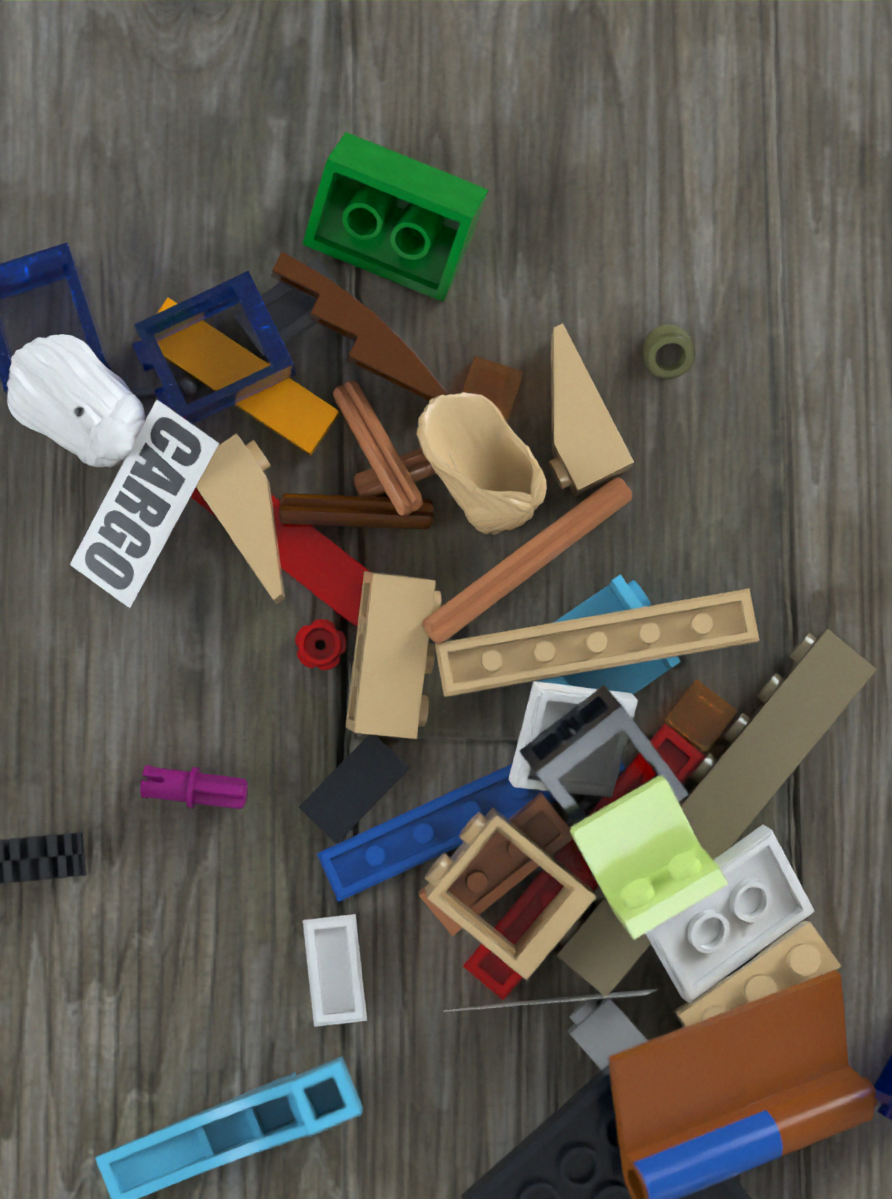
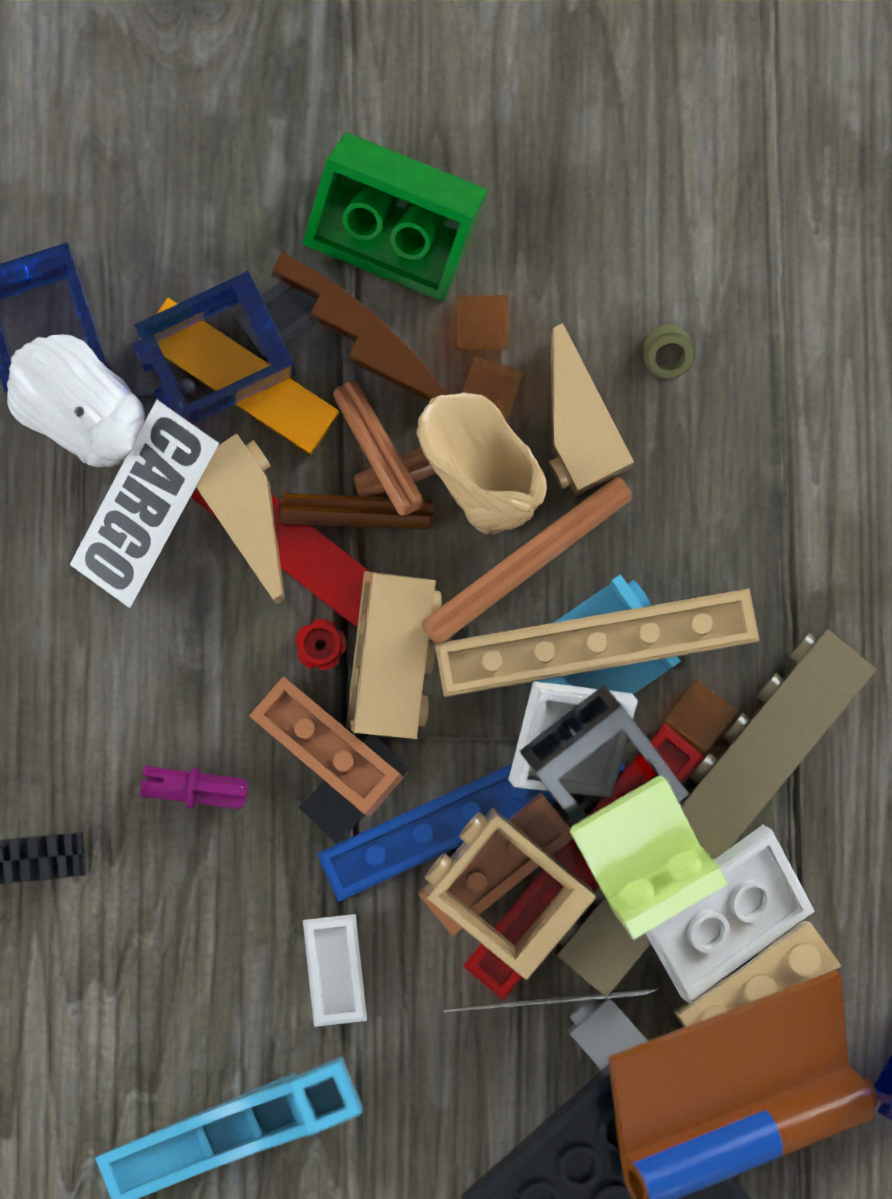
none -> nougat plate [249,676,403,818]
none -> clear orange tile [456,295,509,350]

